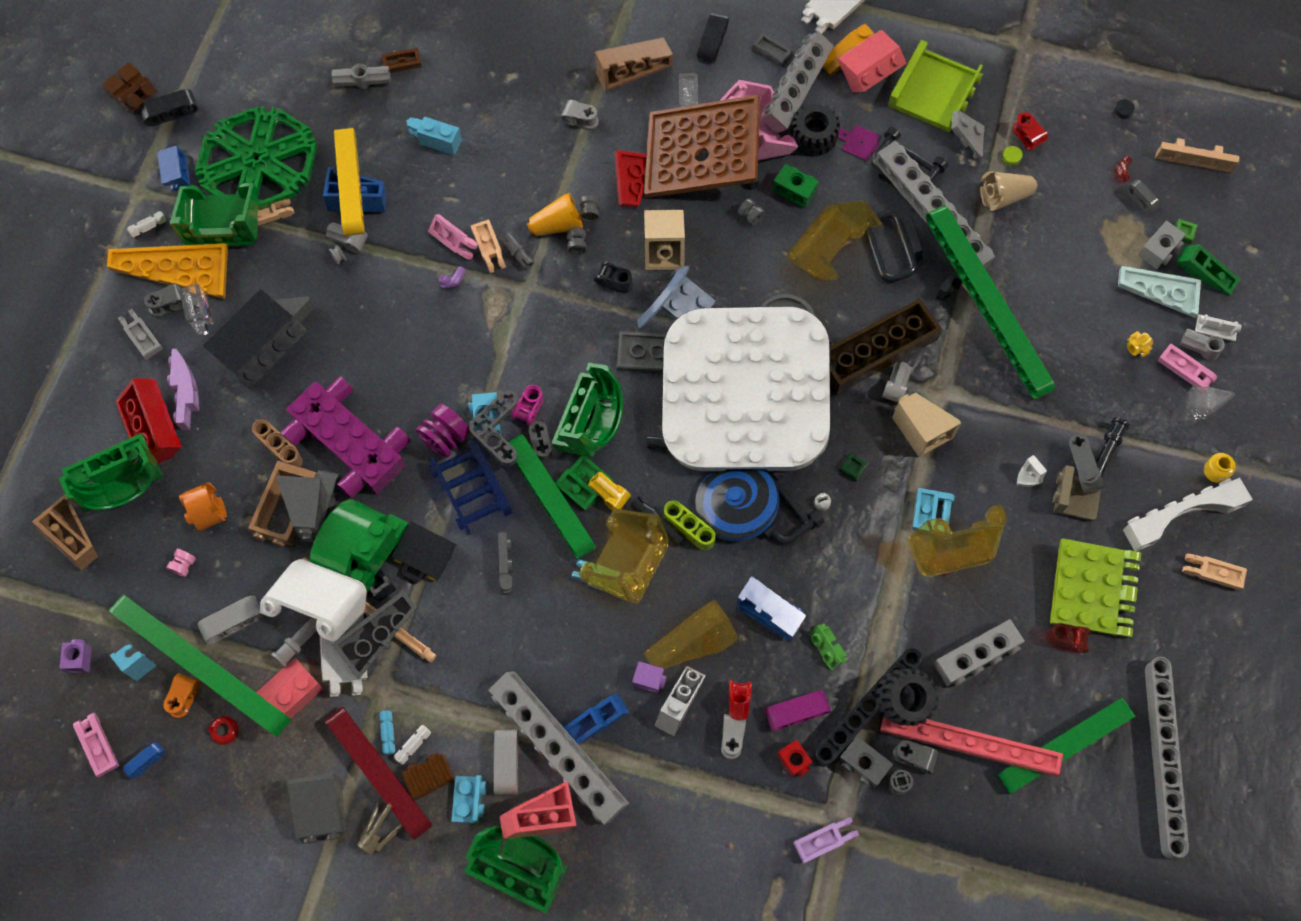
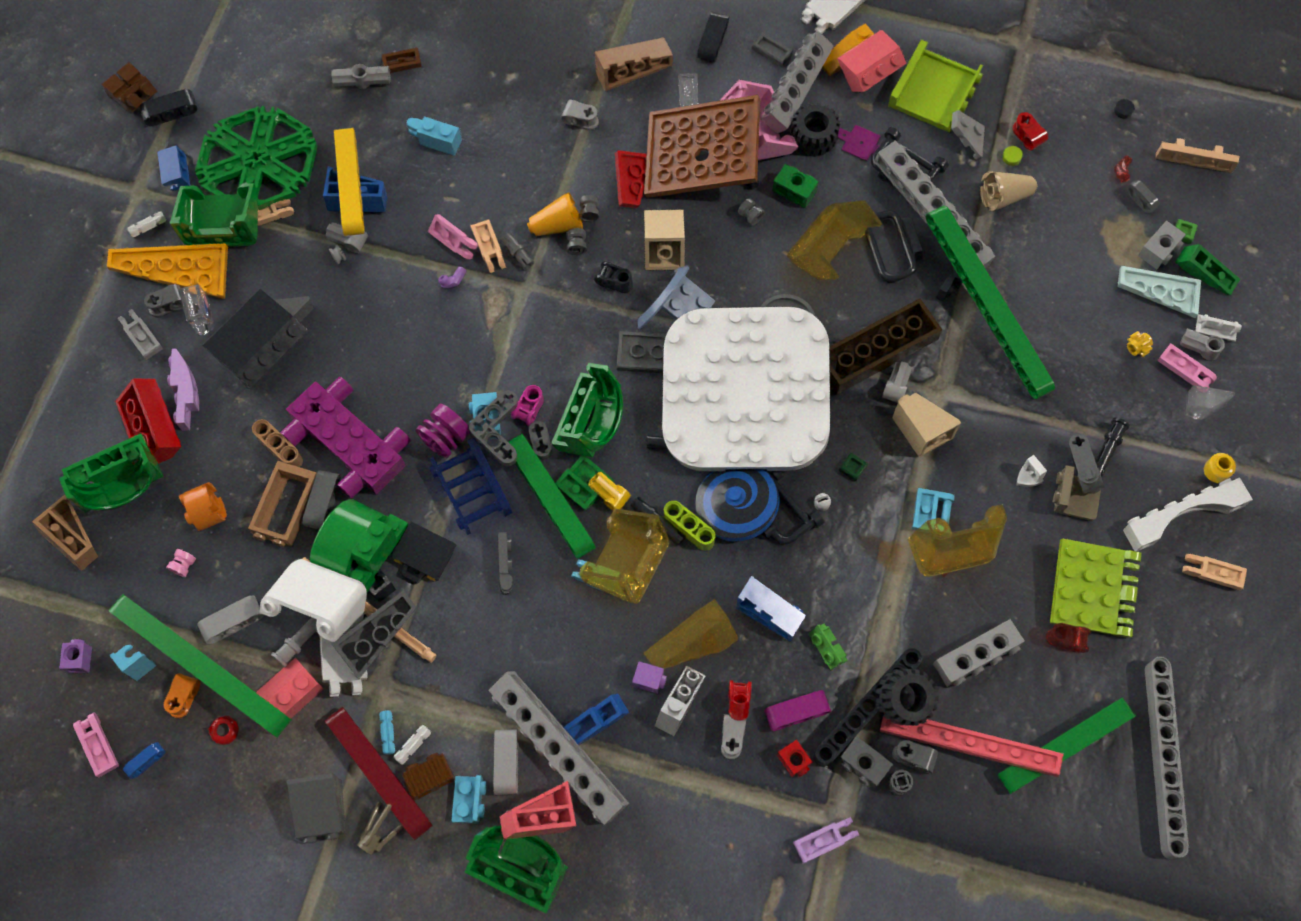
dark grey slope [277,476,327,542] -> none

